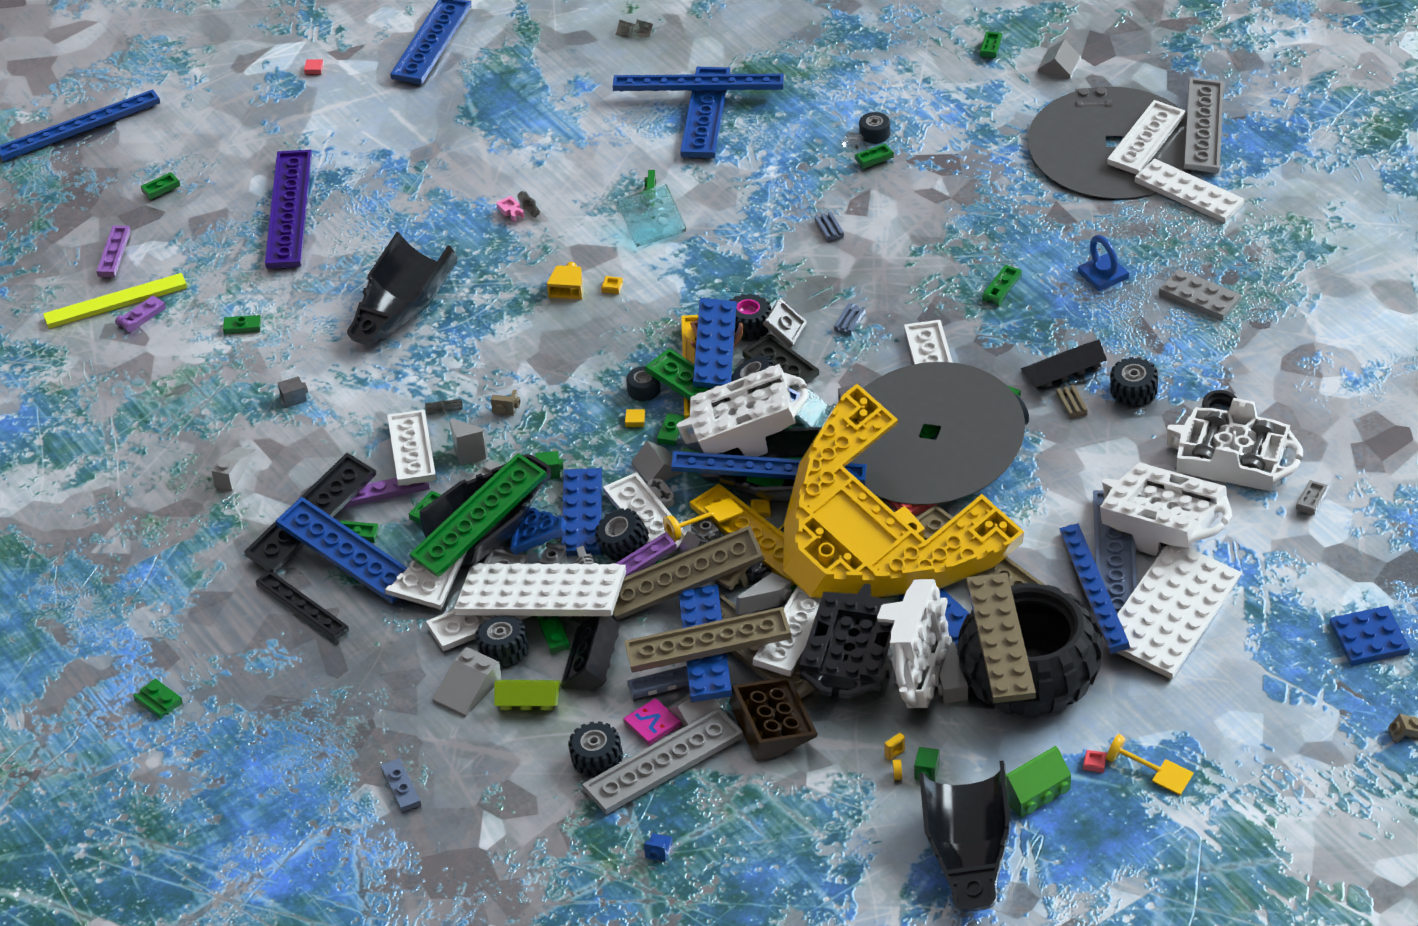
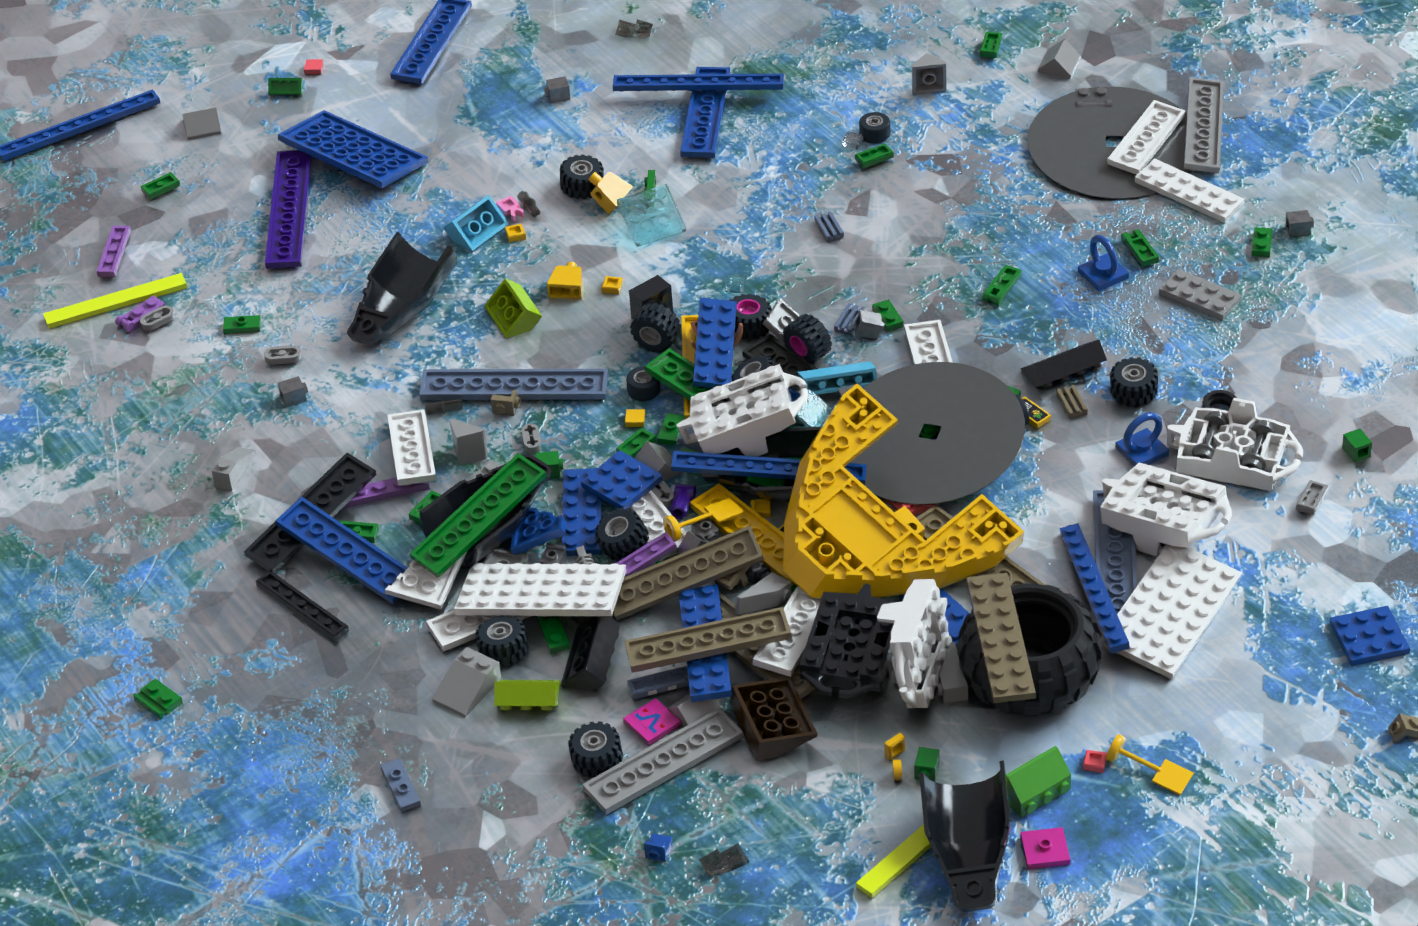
none -> light grey plate [140,306,175,331]
none -> light grey slope [182,107,222,140]
none -> light grey plate [264,345,302,365]
none -> green plate [268,78,303,95]
none -> blue plate [278,110,428,188]
none -> sand blue plate [419,369,608,400]
none -> medium azure slope [443,195,509,252]
none -> lime slope [484,278,542,338]
none -> yellow tile [504,223,526,243]
none -> light grey beam [522,423,542,455]
none -> flat silver brick [544,76,571,103]
none -> black wheel [560,154,604,199]
none -> blue plate [581,450,663,510]
none -> torso [588,172,633,215]
none -> green plate [616,428,656,458]
none -> black brick [629,275,673,319]
none -> black wheel [630,303,681,353]
none -> dark purple piece [670,483,696,519]
none -> clear smoke slope [699,843,749,877]
none -> black wheel [783,314,832,364]
none -> medium azure brick [798,361,877,396]
none -> flat silver brick [854,310,884,339]
none -> neon yellow tile [856,824,931,898]
none -> green plate [872,299,904,332]
none -> light grey slope [912,53,947,95]
none -> dark pink plate [1020,827,1070,869]
none -> tile [1022,397,1051,429]
none -> blue tile [1115,412,1169,466]
none -> green plate [1121,229,1159,267]
none -> green plate [1252,227,1273,257]
none -> flat silver brick [1285,210,1314,238]
none -> green brick [1342,429,1372,462]

